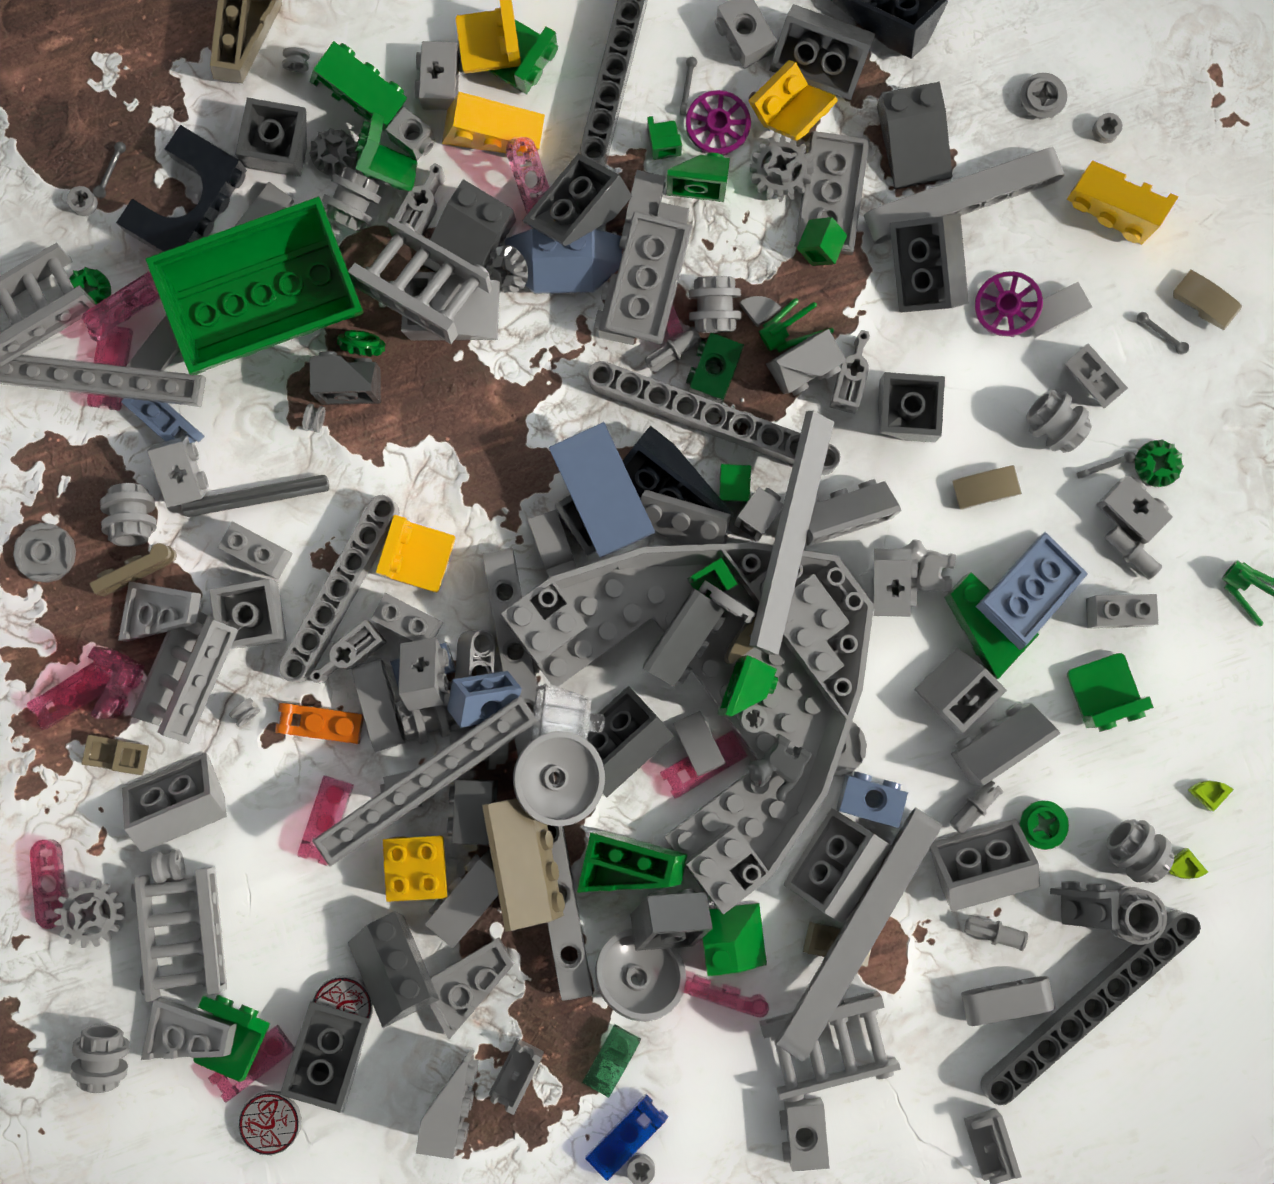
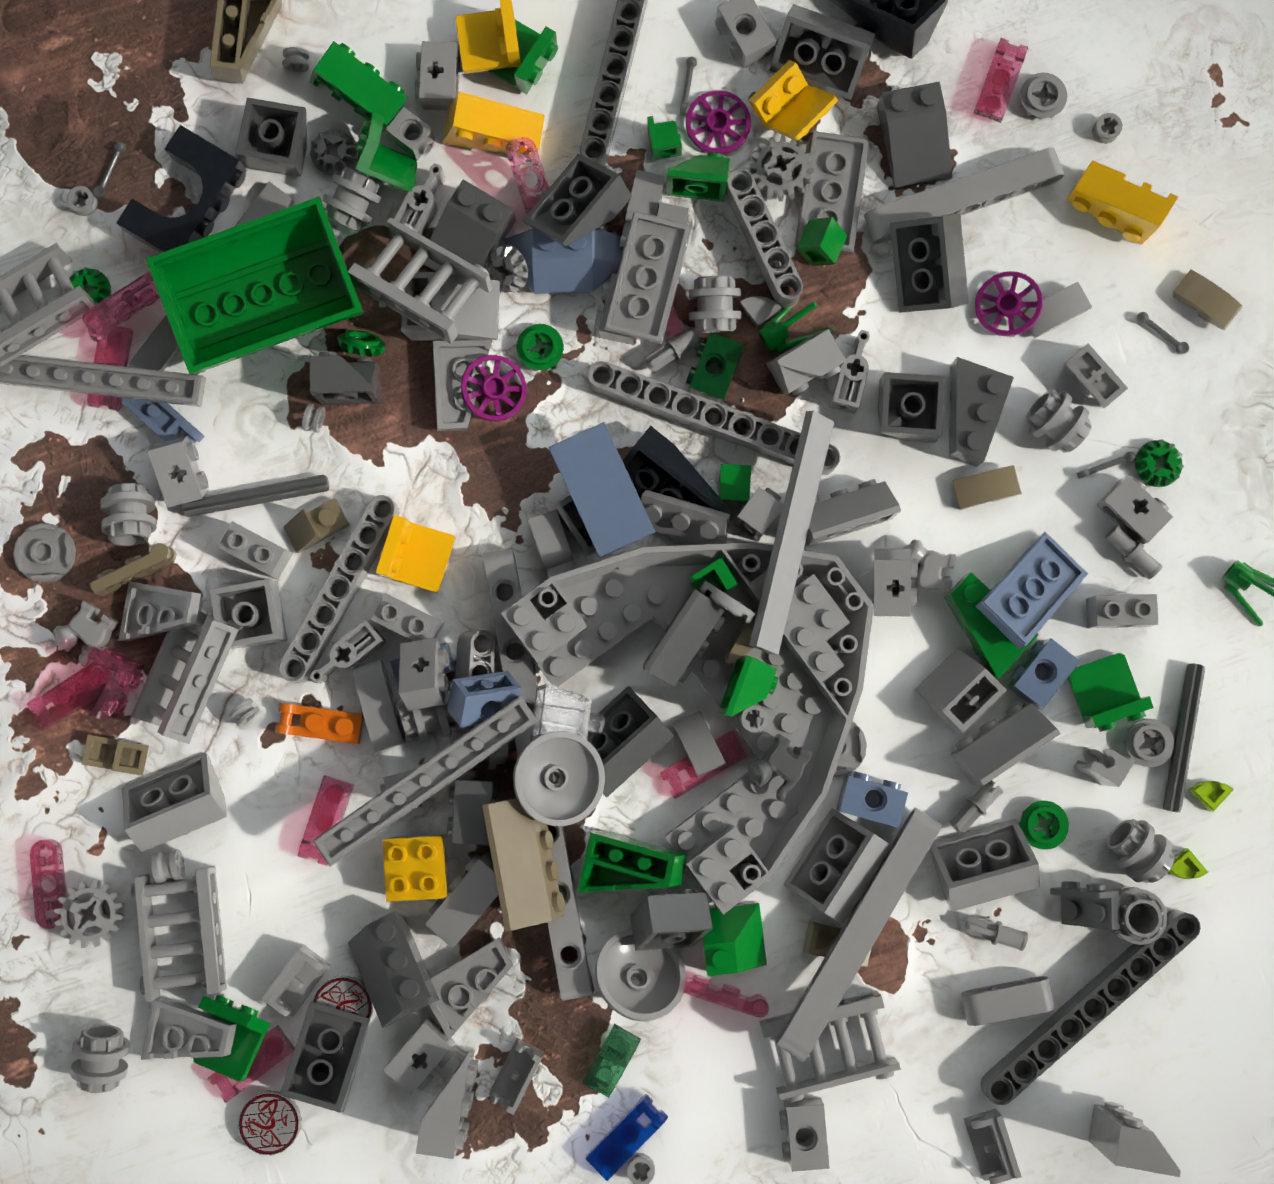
none -> light grey animal [53,600,119,666]
none -> light grey hinge [261,945,331,1017]
none -> dark tan slope [283,498,350,553]
none -> light grey brick [383,1018,455,1096]
none -> light grey wing [433,340,492,431]
none -> magenta wheel [461,355,527,422]
none -> green gear [516,324,564,371]
none -> light grey beam [725,169,803,308]
none -> dark grey wedge [949,357,1014,467]
none -> clear pink plate [973,37,1028,123]
none -> sand blue brick [1008,638,1080,709]
none -> light grey hinge [1074,749,1136,787]
none -> light grey slope [1089,1102,1181,1177]
none -> light grey gear [1124,719,1174,767]
none -> dark grey axle [1163,663,1205,813]

